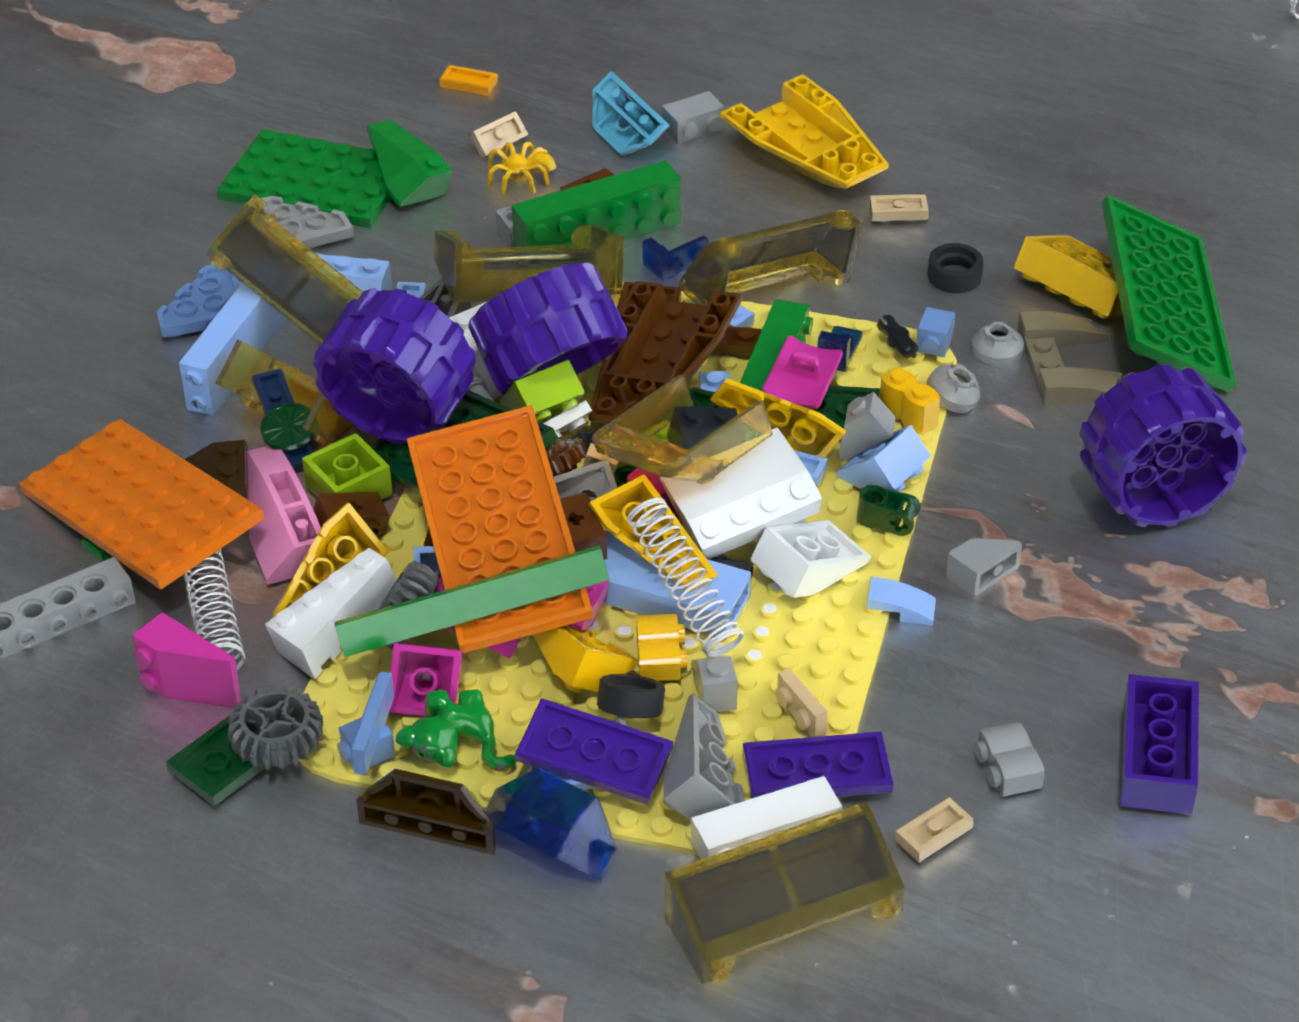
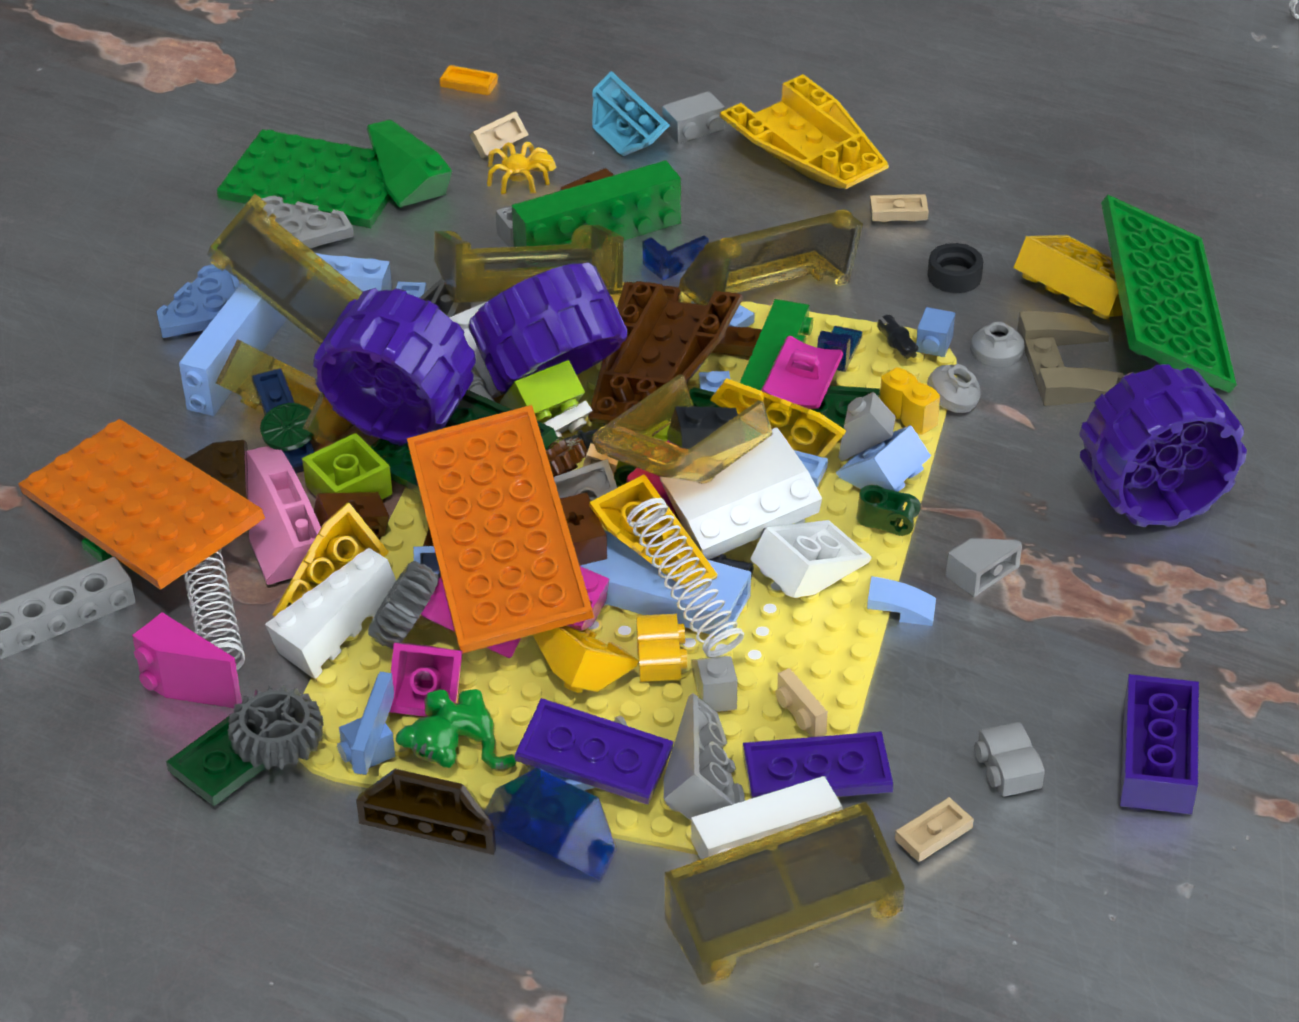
tile [334,545,609,657] -> none
black tyre [597,674,665,719] -> none

